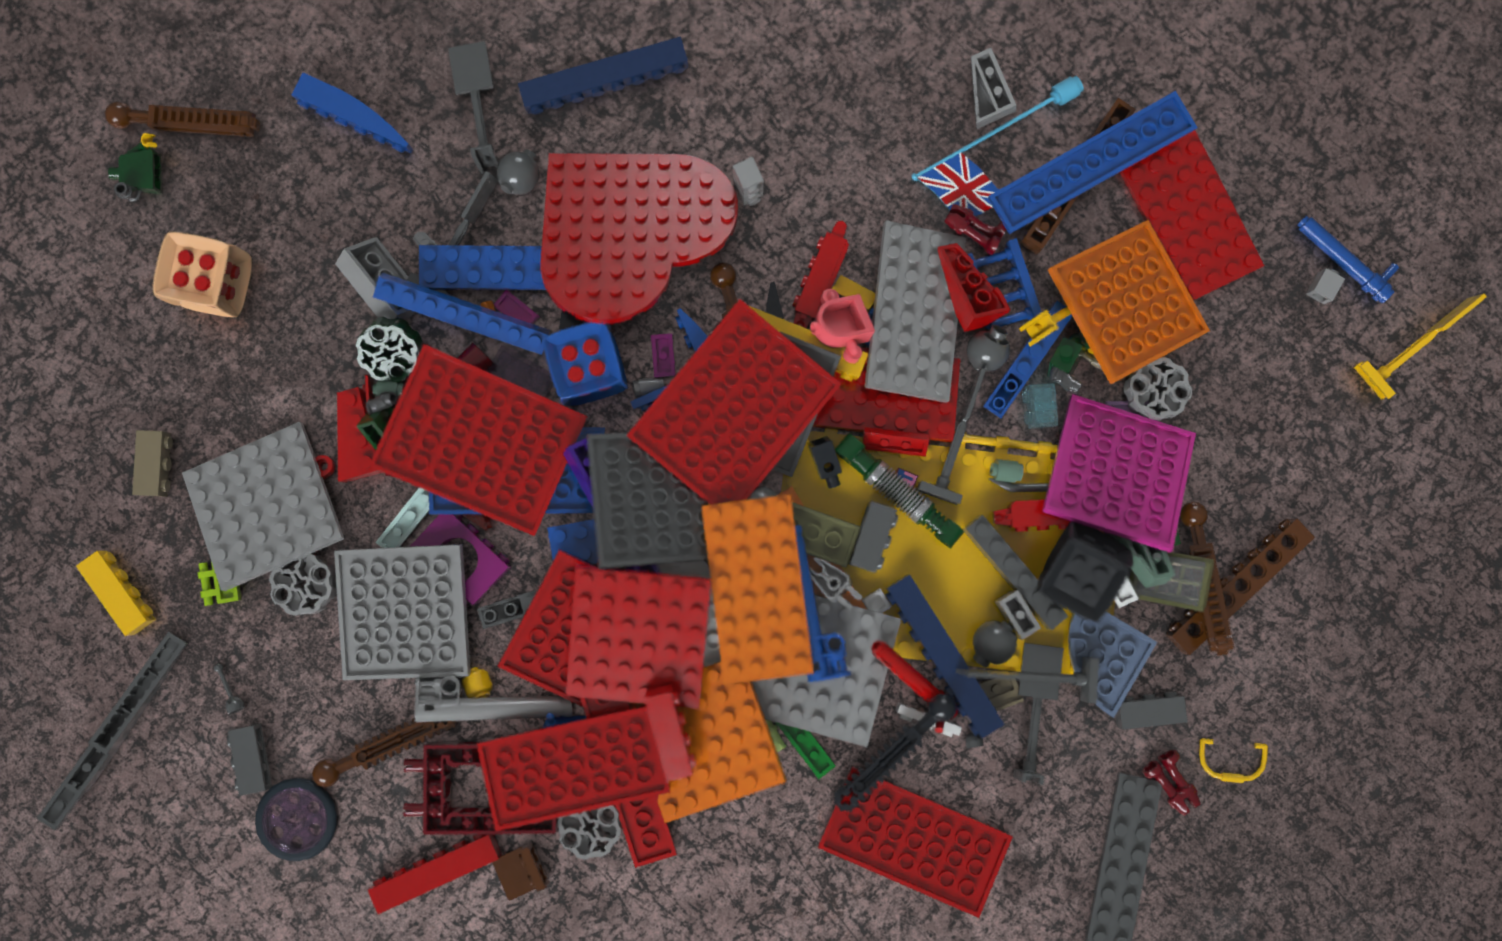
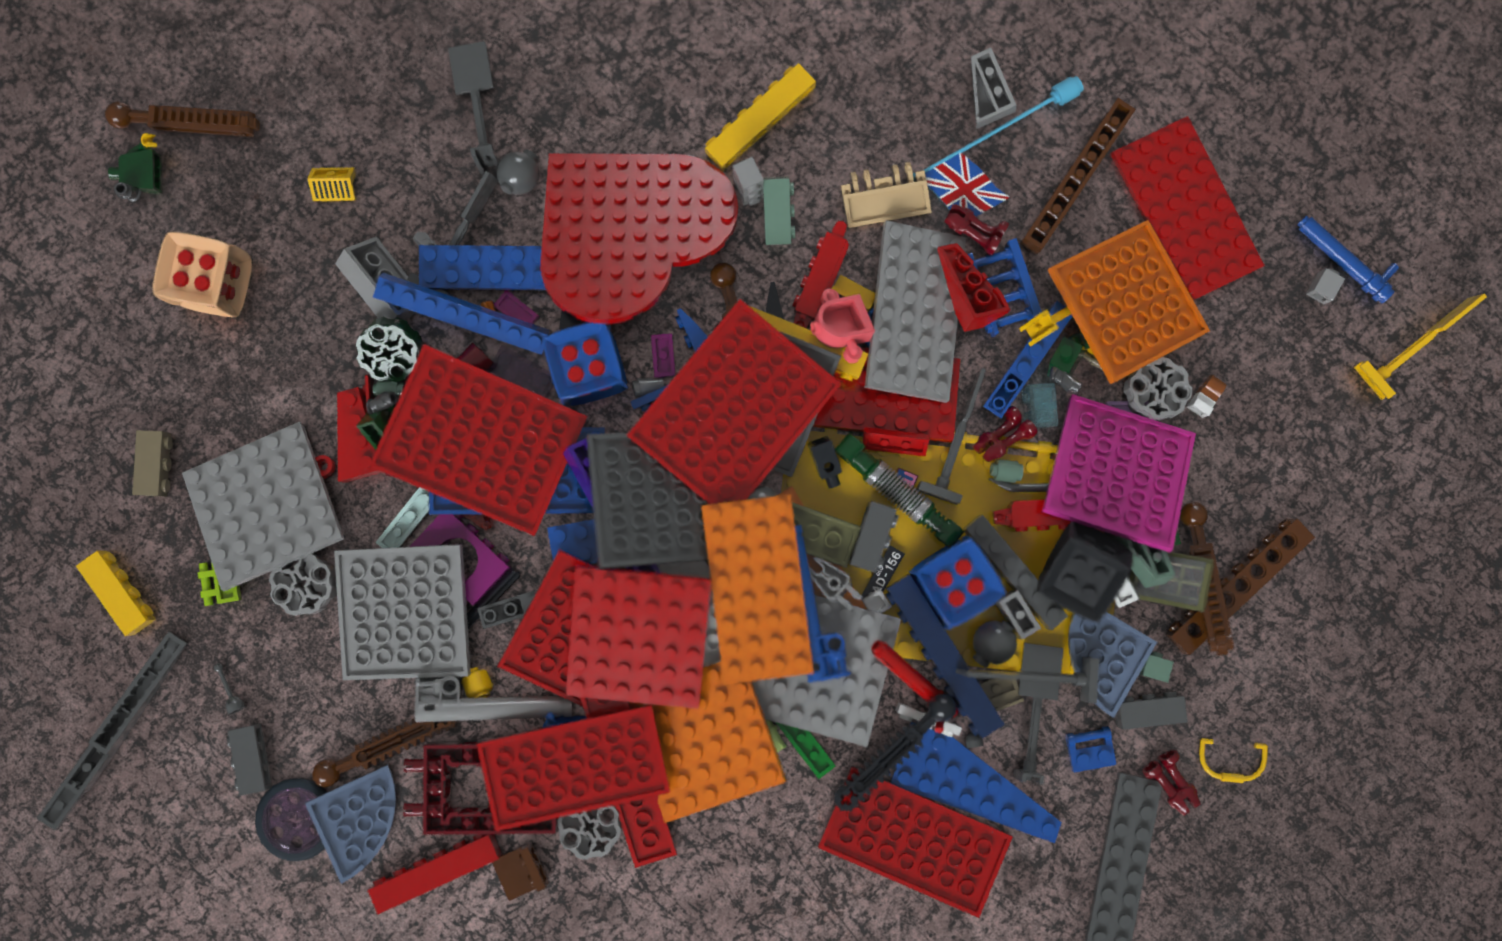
blue slope [292,72,413,153] -> none
dark blue brick [518,36,689,114] -> none
red brick [644,685,697,781] -> none
dark grey brick [967,325,1010,372] -> none
blue plate [988,91,1198,235] -> none
none -> sand blue plate [305,764,396,883]
none -> yellow panel [307,167,356,201]
none -> black axle [467,568,520,630]
none -> yellow brick [705,63,816,172]
none -> sand green wedge [763,176,795,245]
none -> tan hinge [841,162,932,228]
none -> black sticker [861,545,905,599]
none -> blue wing [890,722,1062,843]
none -> blue piece [908,536,1006,630]
none -> dark red piece [973,406,1038,462]
none -> blue plate [1065,726,1117,773]
none -> sand green brick [1139,651,1174,683]
none -> leg [1187,374,1227,418]

